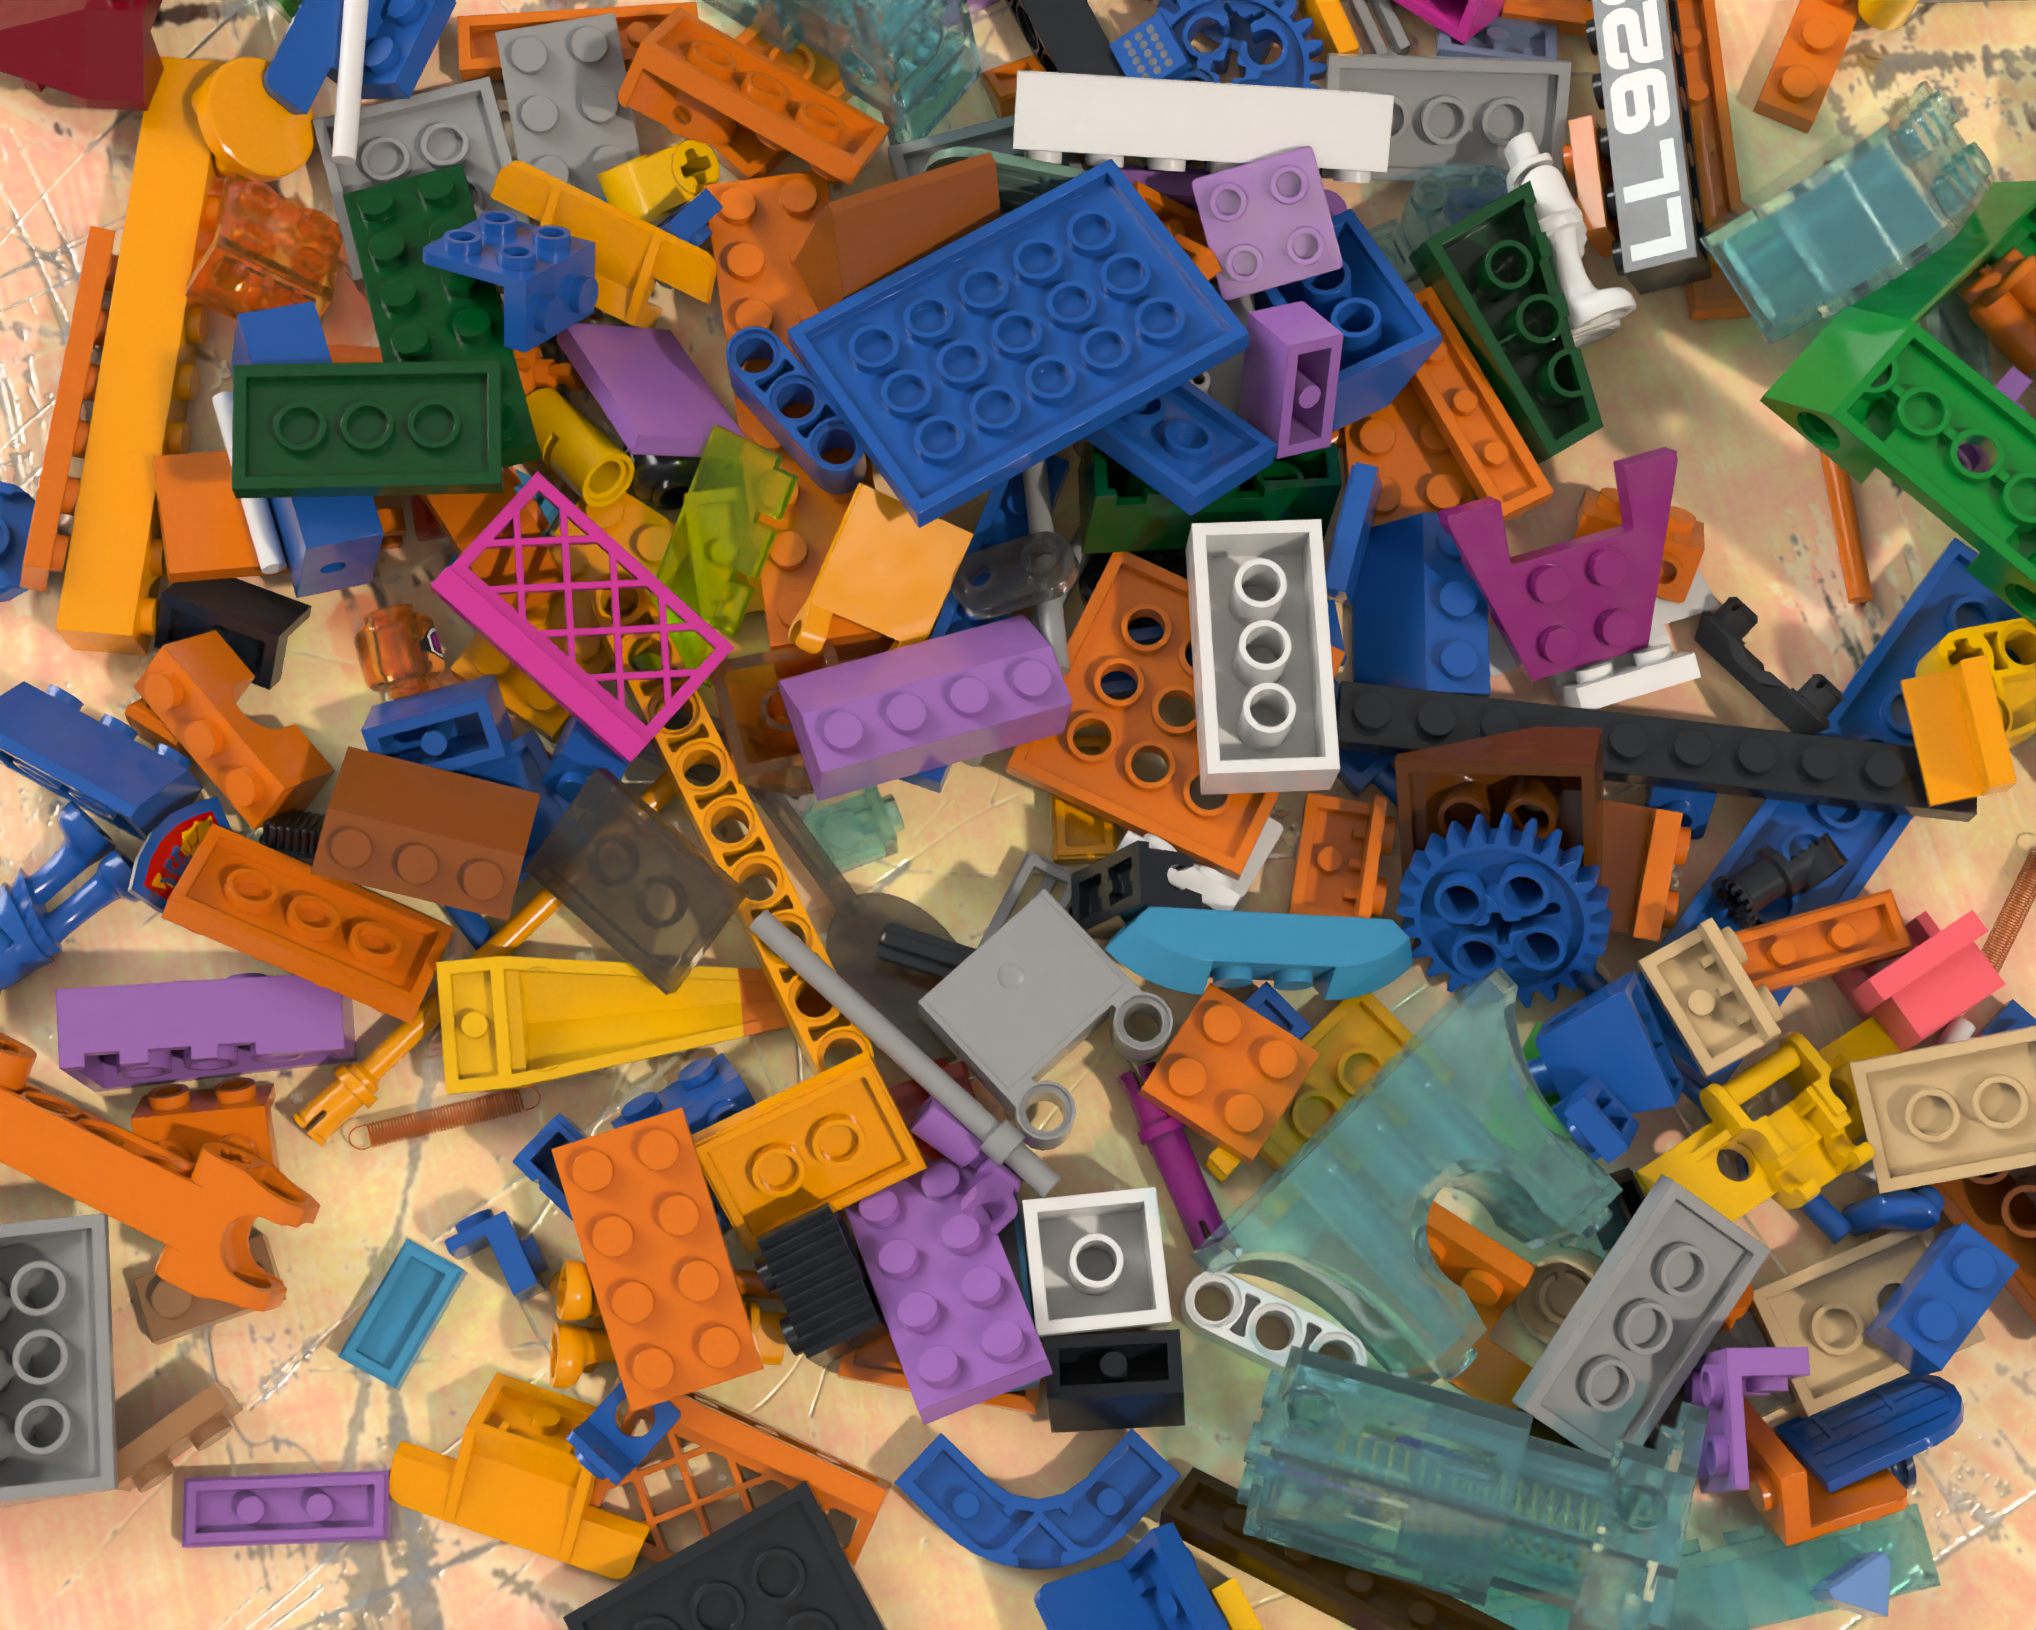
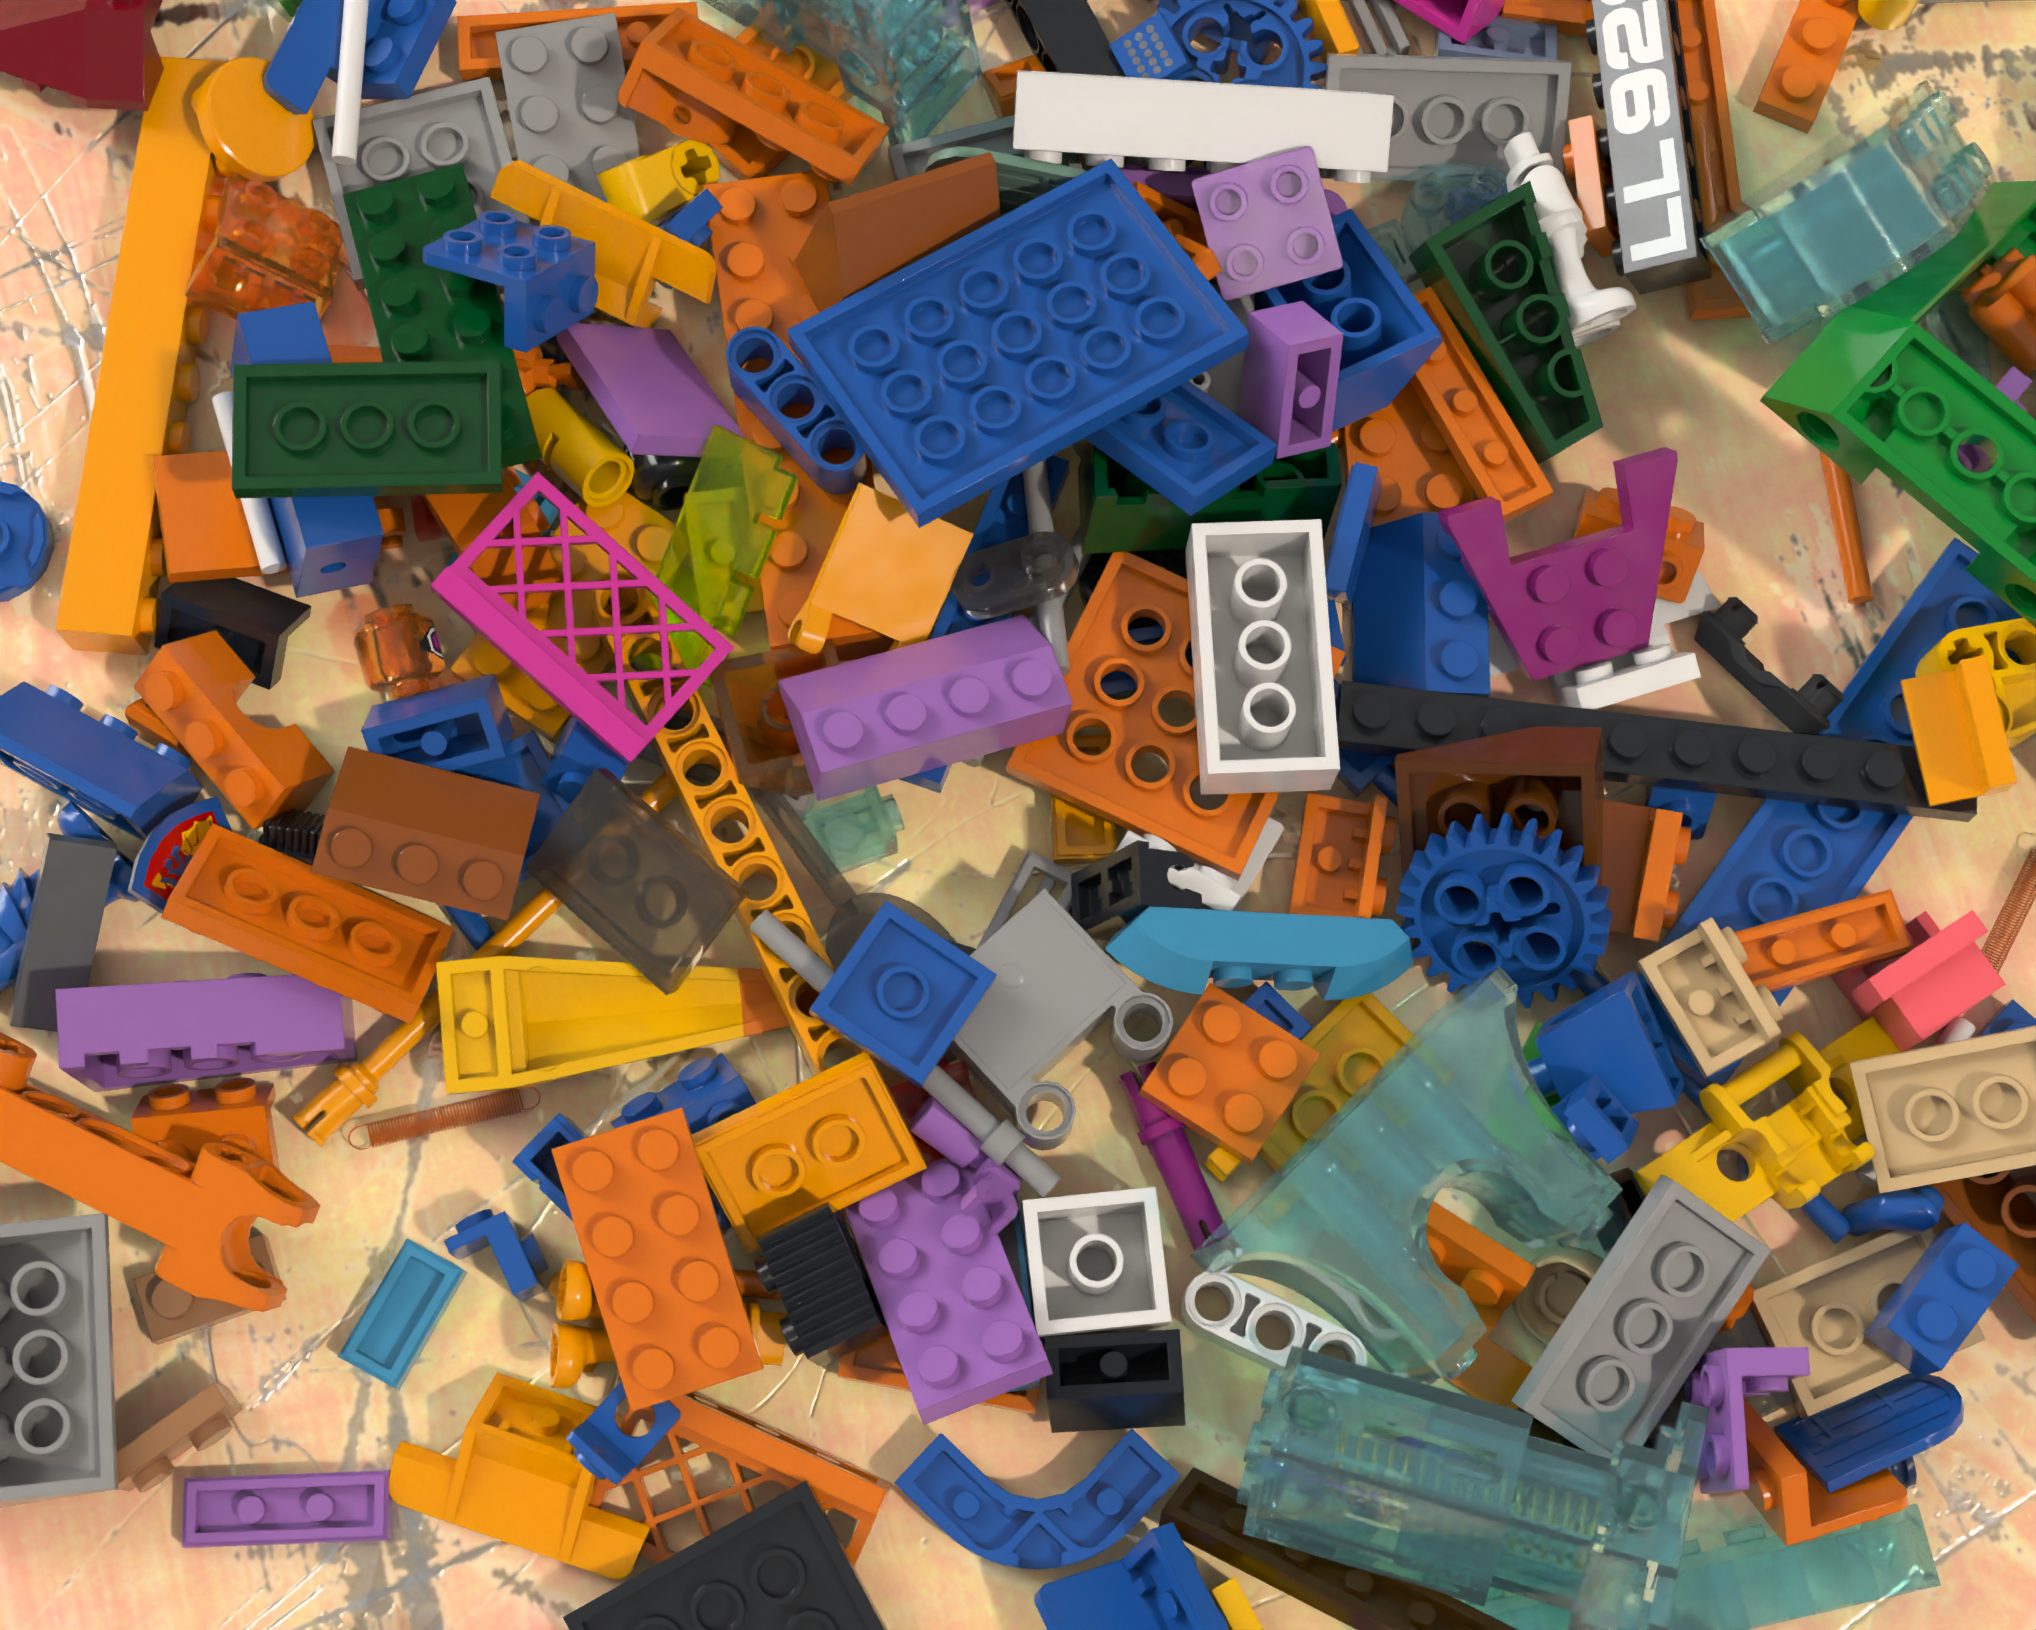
orange plate [19,225,119,592] -> none
black connector [1710,833,1849,929] -> none
medium blue slope [1810,1551,1891,1618] -> none
none -> dark grey tile [8,833,117,1032]
none -> blue plate [809,900,997,1089]

